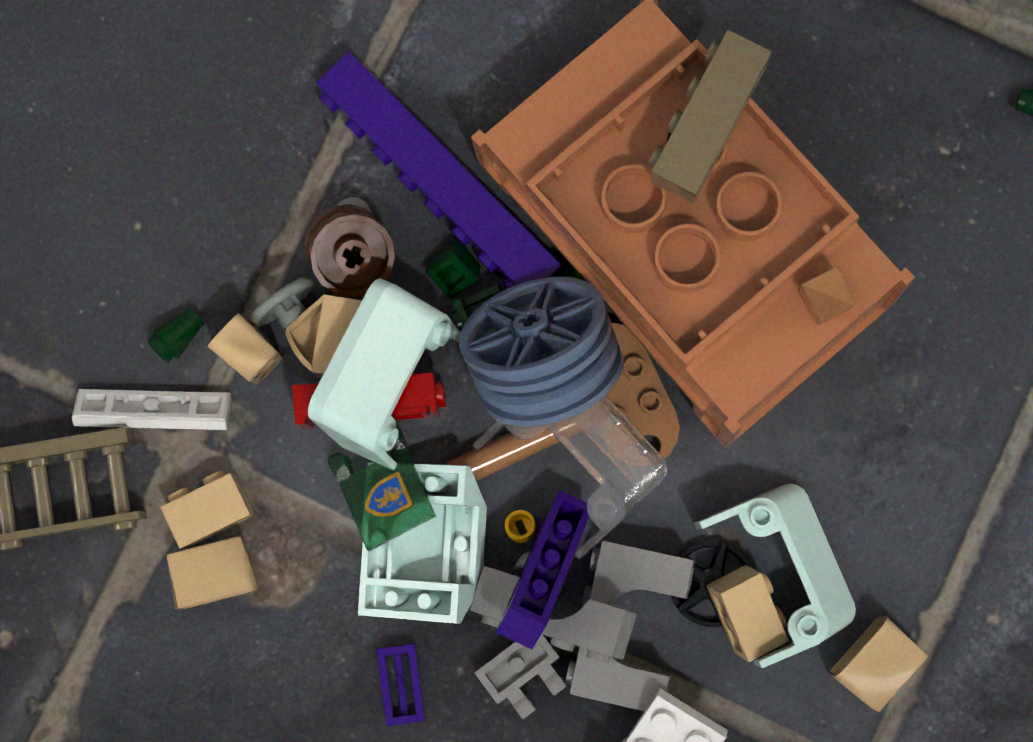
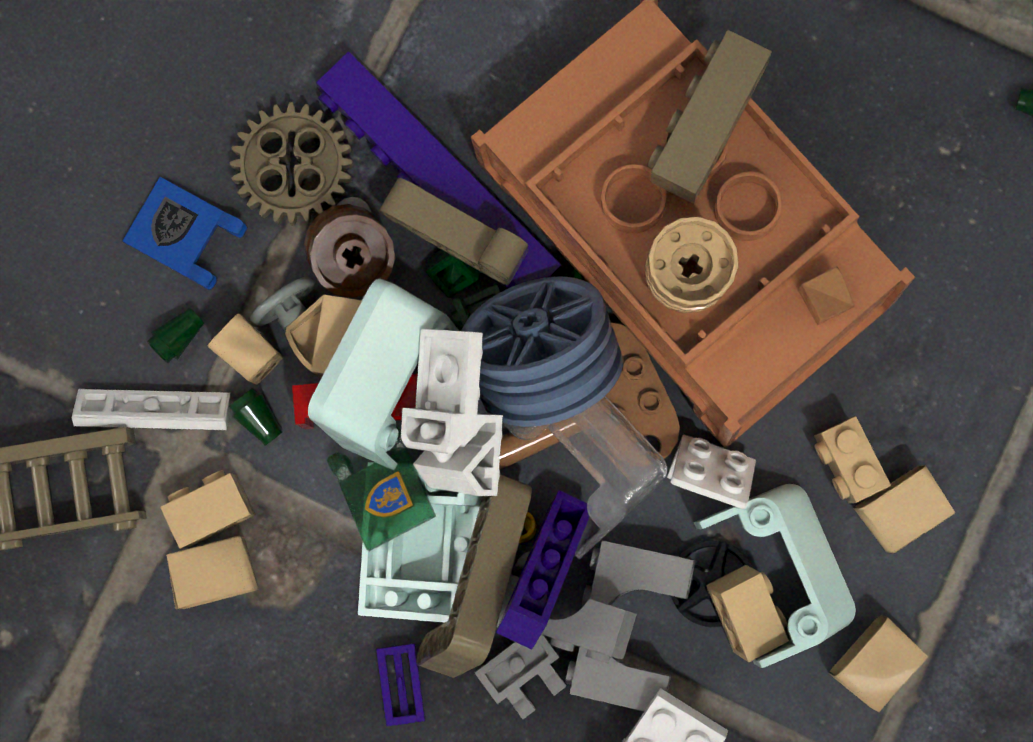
none -> blue flag [123,177,247,290]
none -> dark green cone [229,388,283,446]
none -> dark tan gear [230,102,354,226]
none -> dark tan beam [379,177,529,286]
none -> white piece [401,329,503,496]
none -> dark tan beam [416,474,532,678]
none -> tan wheel [645,217,738,313]
none -> white bracket [667,434,756,509]
none -> tan brick [814,416,891,504]
none -> tan piece [853,465,955,553]

